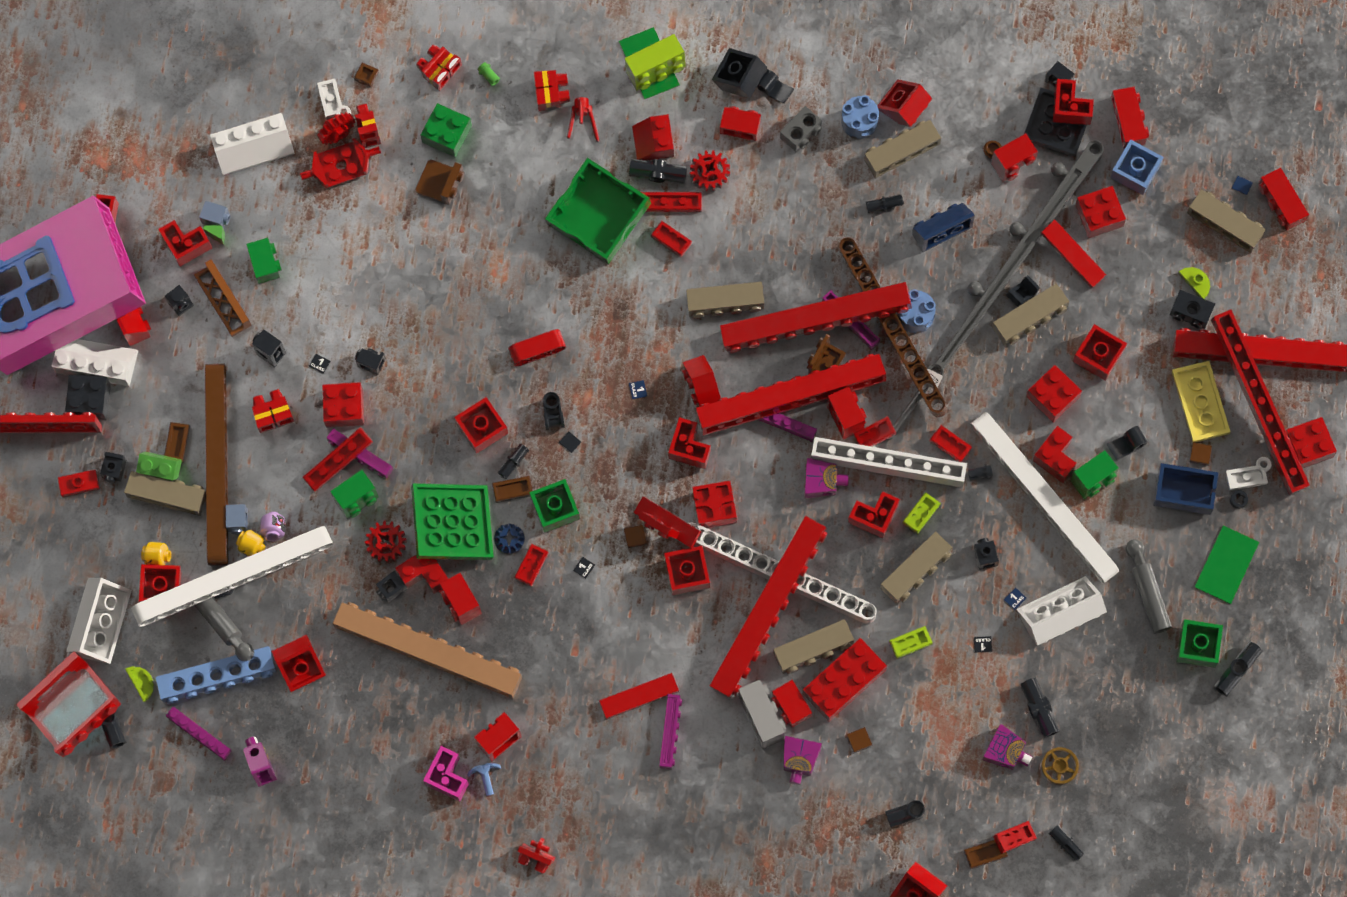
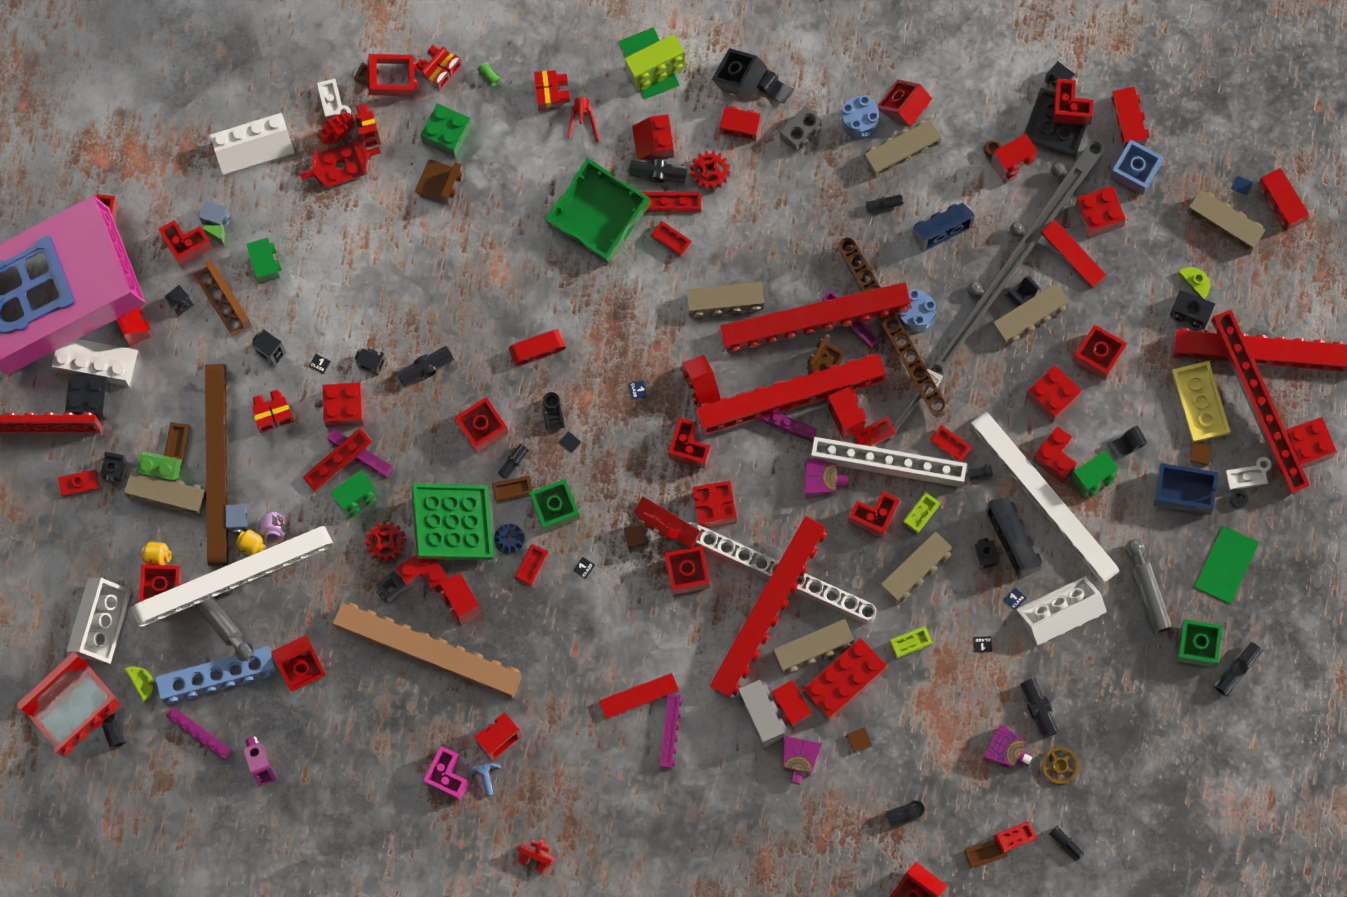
none -> red window [367,54,418,97]
none -> black piece [396,346,454,388]
none -> black slope [986,497,1042,579]

